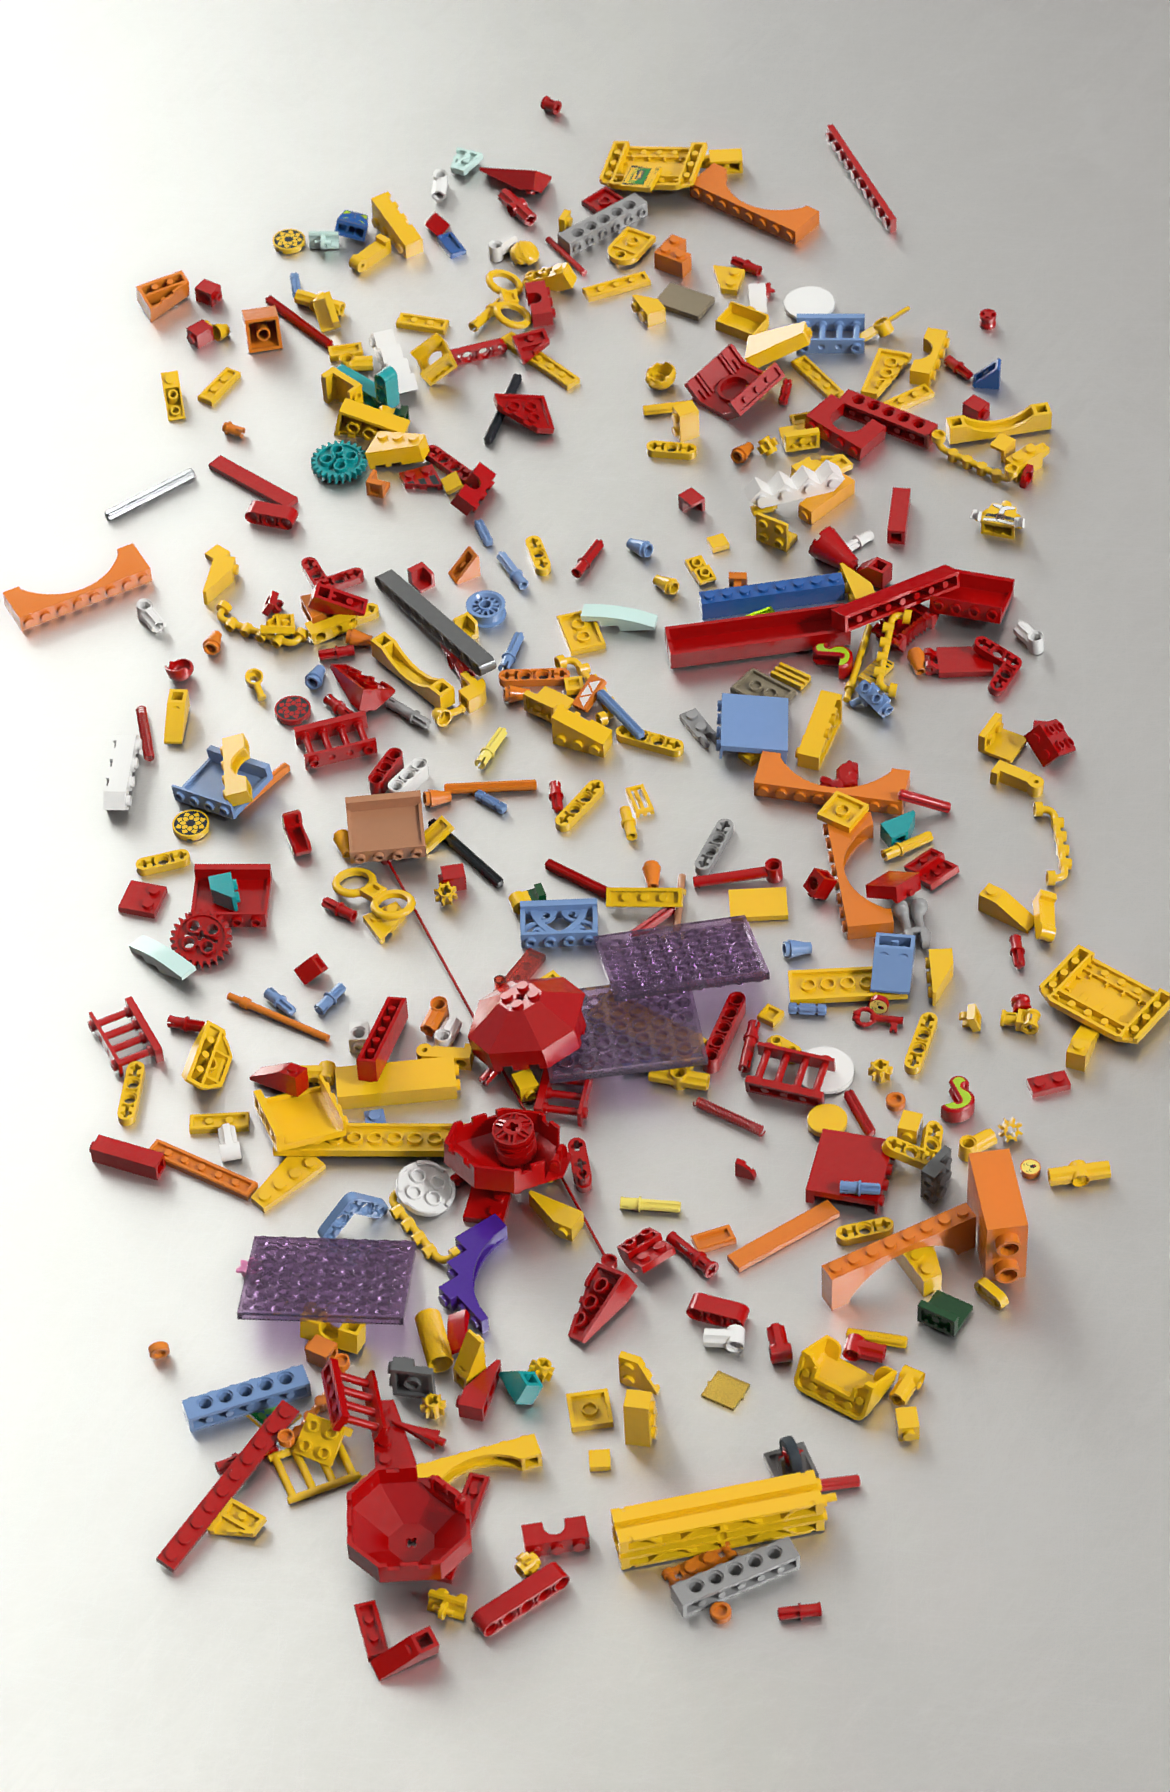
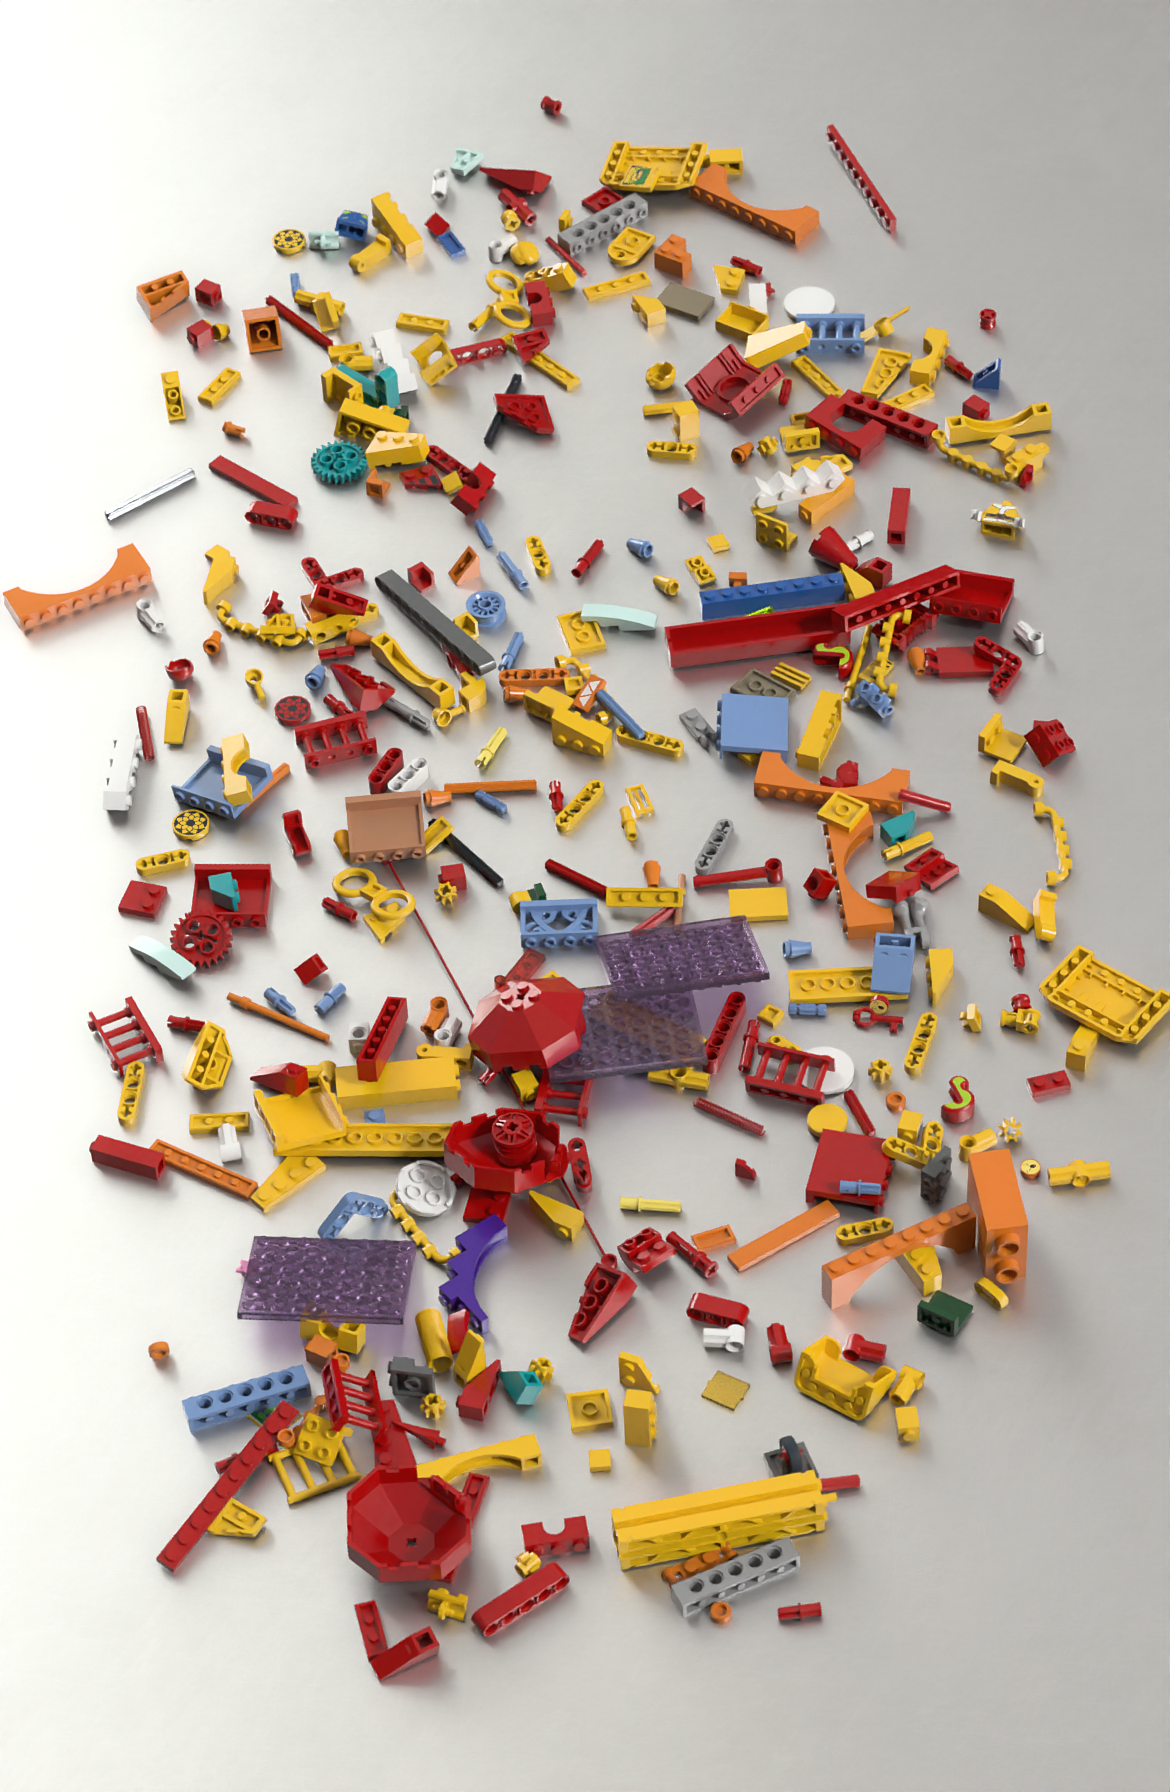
yellow axle [846,1328,908,1349] -> none
none -> yellow wheel [500,210,520,231]

